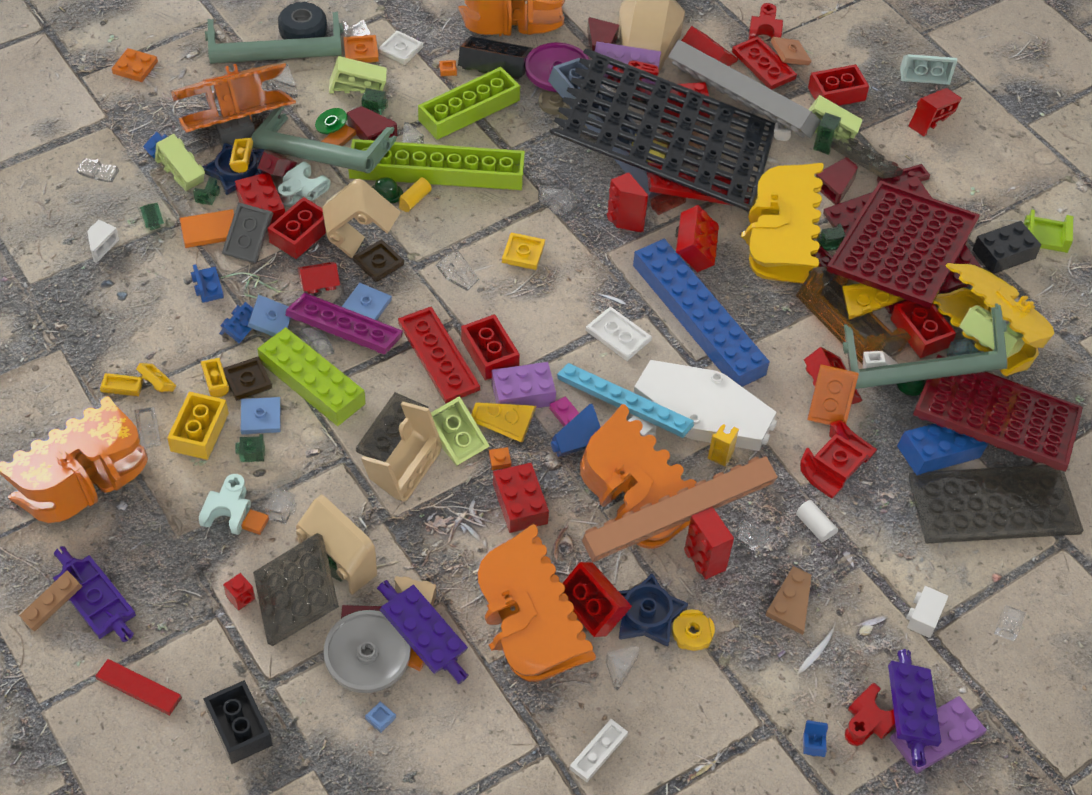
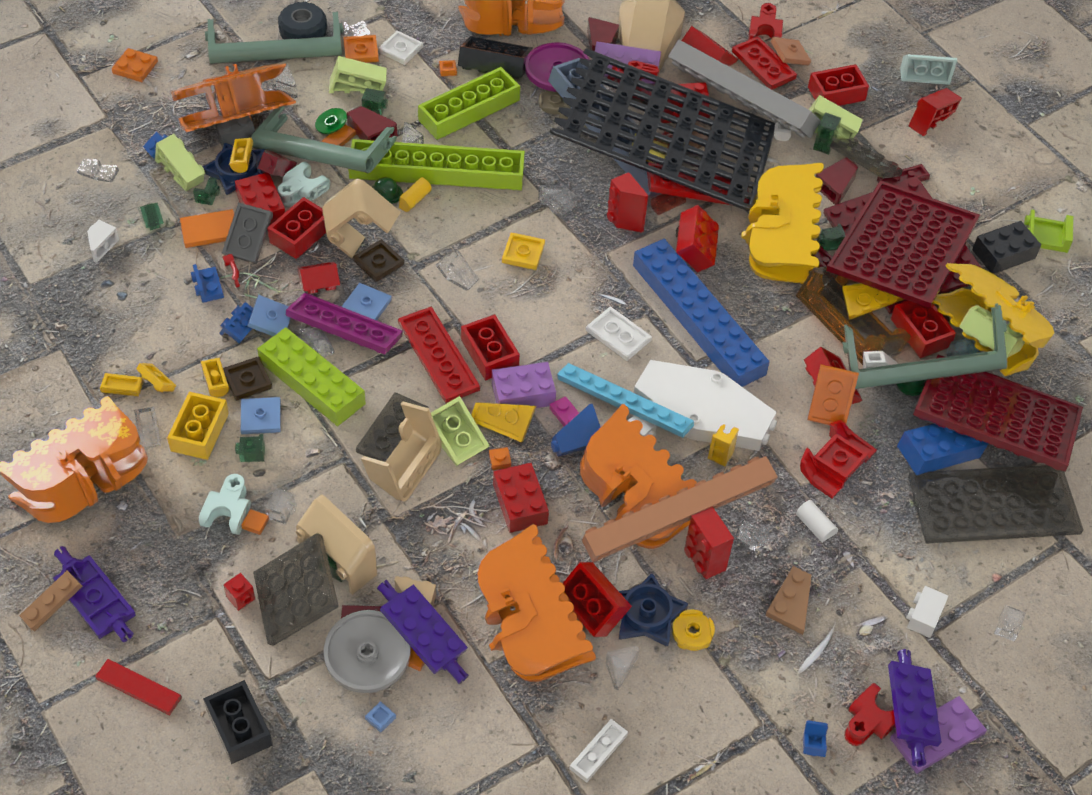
none -> red piece [222,254,240,288]

